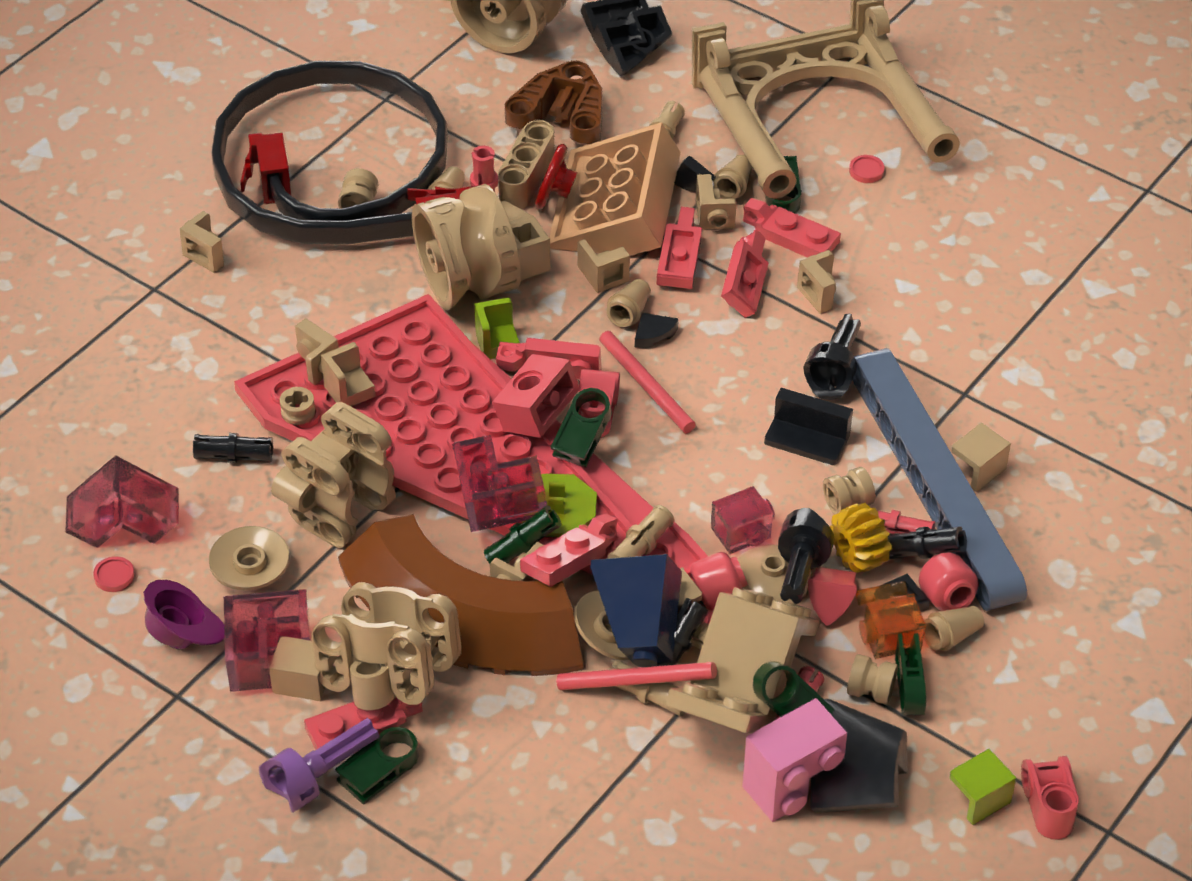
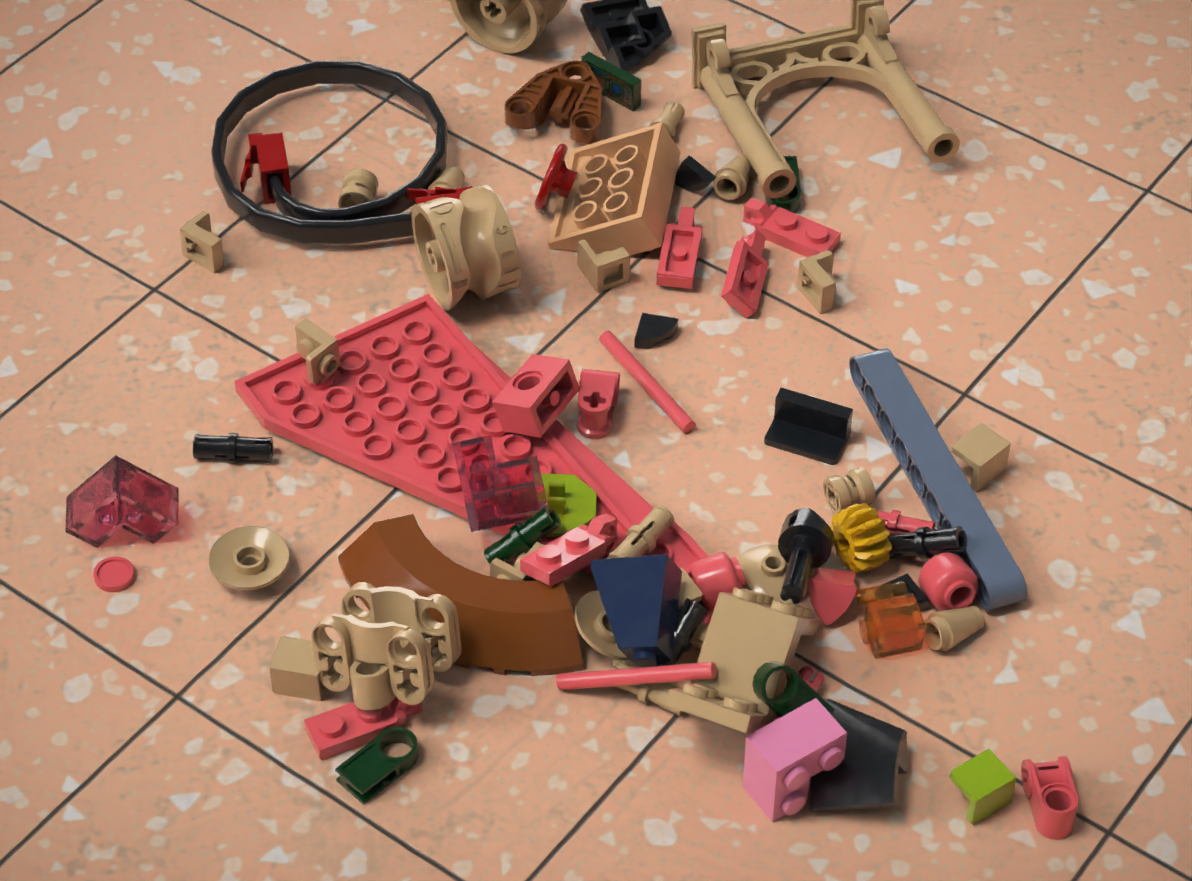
magenta piece [144,580,227,649] -> none
clear pink brick [223,589,311,692] -> none
medium lavender piece [259,718,379,813] -> none
tan piece [271,402,396,548] -> none
tan bush [280,387,315,425] -> none
tan panel [321,342,375,406] -> none
coral pin [470,146,498,192] -> none
lime panel [474,298,520,359] -> none
coral hinge [496,338,602,379] -> none
tan beam [498,120,555,210] -> none
tan slope [501,200,550,281] -> none
dark green piece [550,388,612,468] -> none
tan cone [606,279,651,327] -> none
tan bracket [695,174,737,230] -> none
clear pink brick [711,486,775,554] -> none
black piece [803,314,861,400] -> none
tan wheel [847,654,898,705] -> none
coral piece [849,155,885,183] -> none
dark green piece [895,633,926,716] -> none
none -> dark green tile [581,52,641,112]

